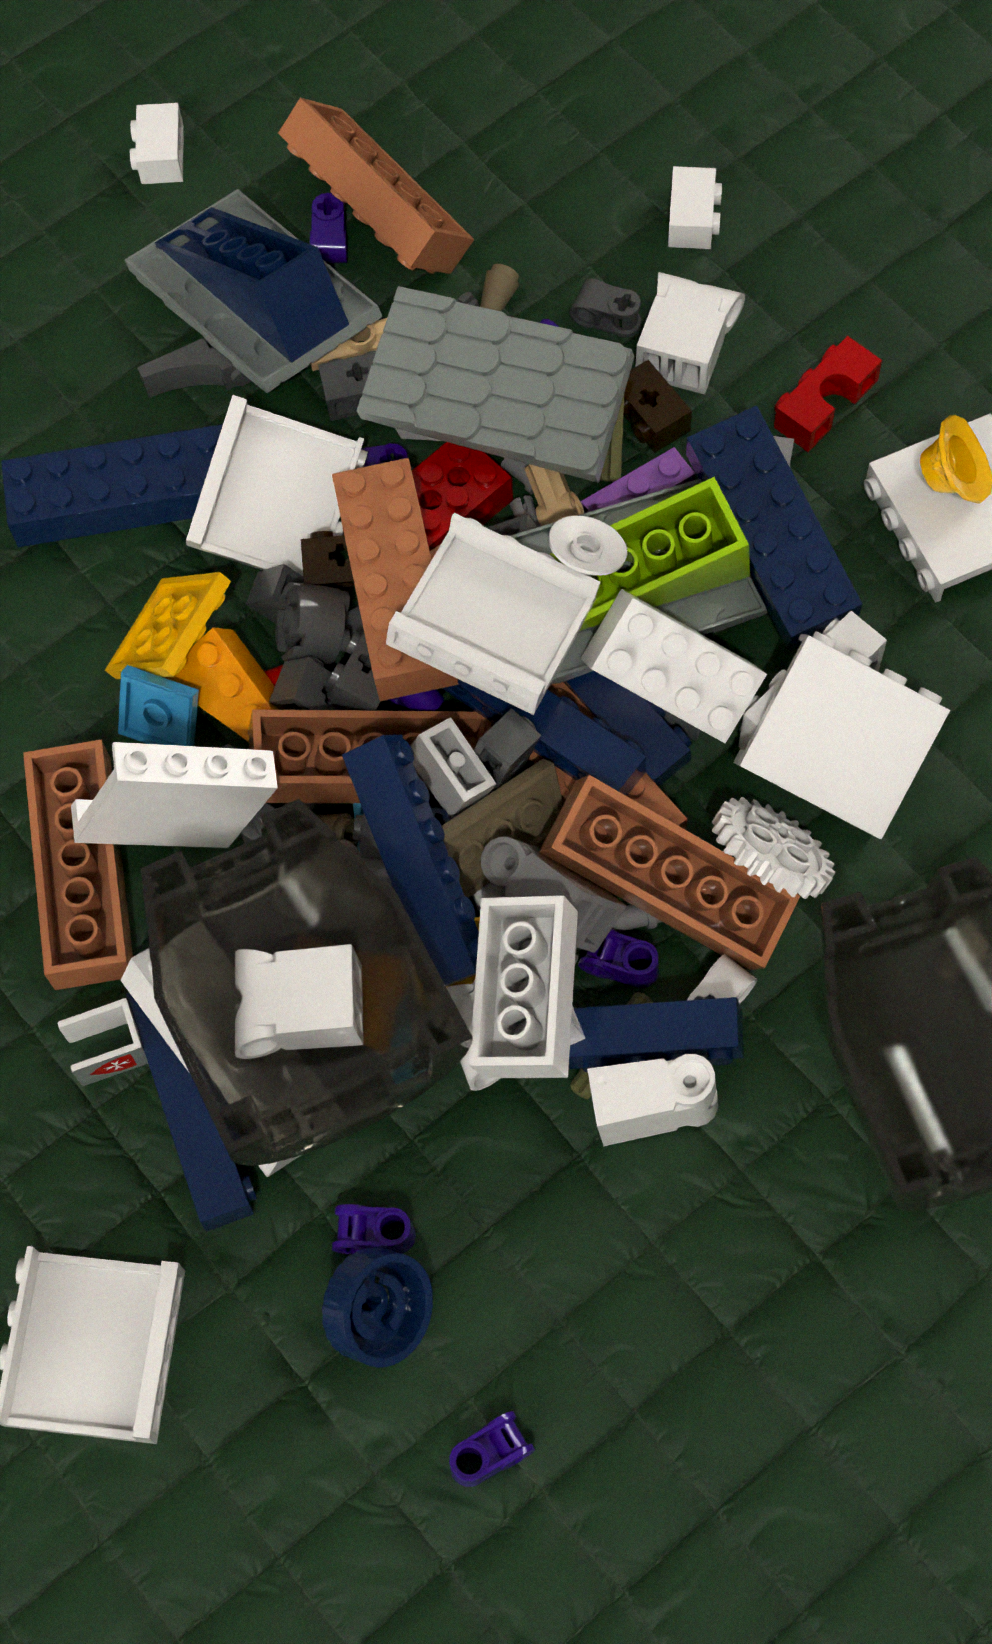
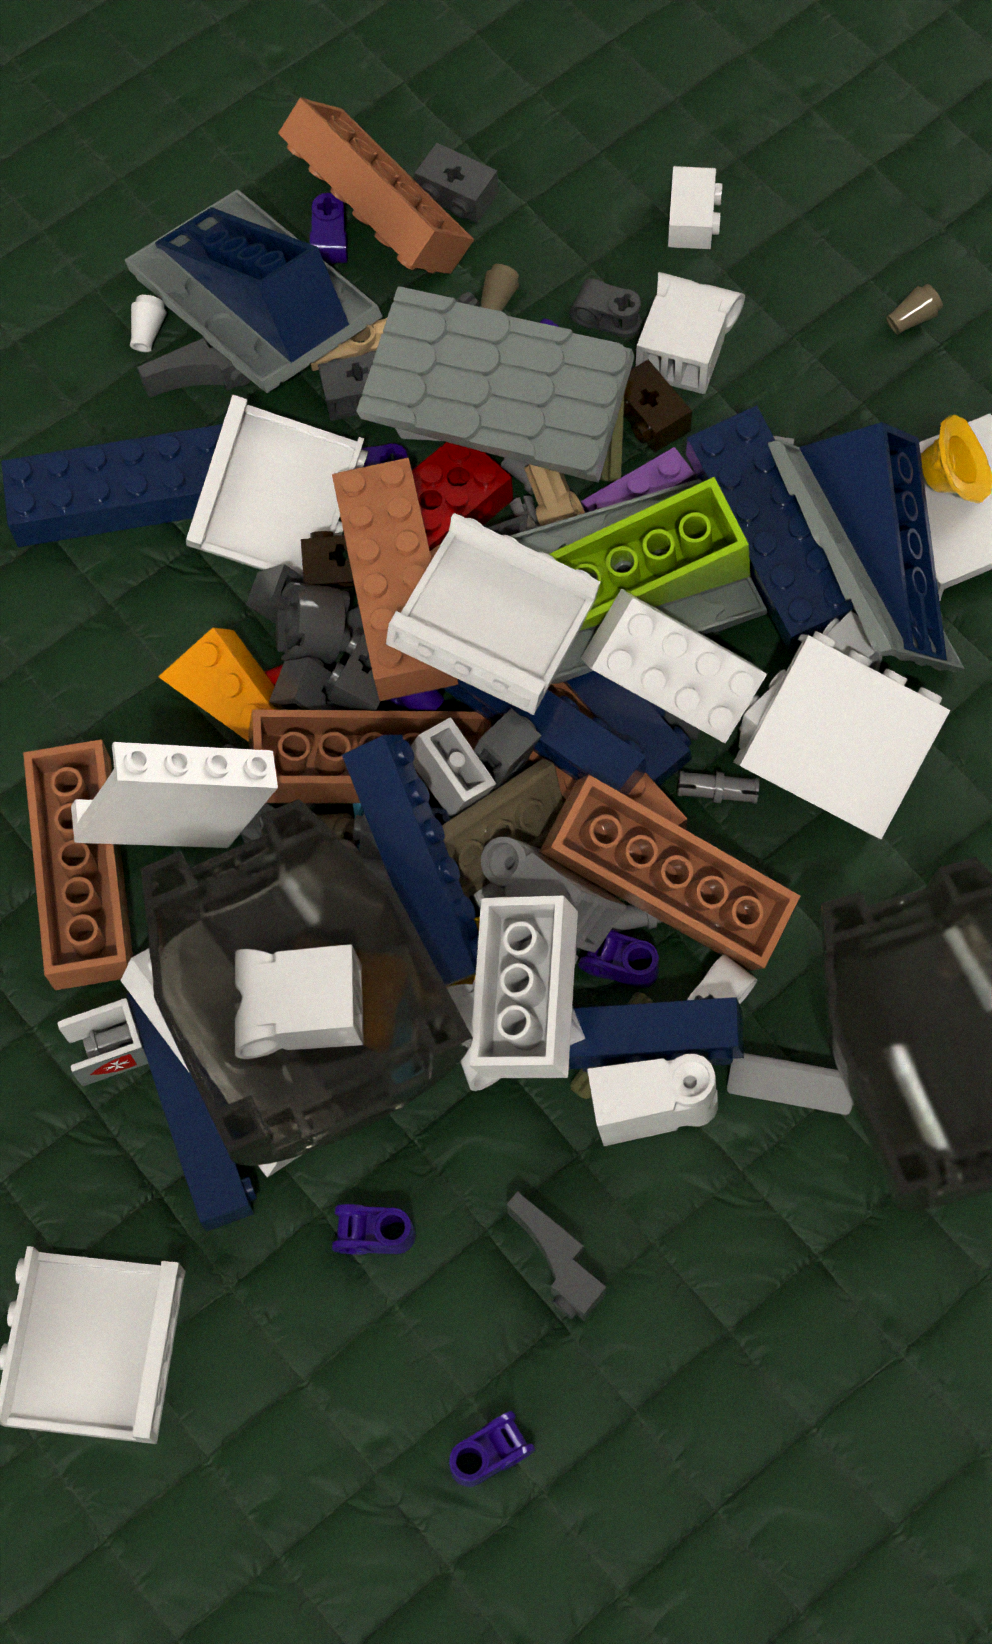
yellow plate [105,572,231,679] -> none
dark azure plate [118,665,199,746] -> none
white brick [130,103,184,184] -> none
dark blue piece [322,1247,433,1367] -> none
white dish [548,516,627,575] -> none
white gear [712,797,835,899] -> none
red arch [774,336,882,452] -> none
none -> light grey pin [83,1023,133,1059]
none -> white cone [130,295,167,352]
none -> dark grey brick [415,143,499,223]
none -> dark grey slope [506,1192,606,1322]
none -> light grey pin [677,771,759,804]
none -> light grey slope [727,1053,859,1115]
none -> dark blue piece [768,422,965,672]
none -> dark tan cone [886,284,943,335]

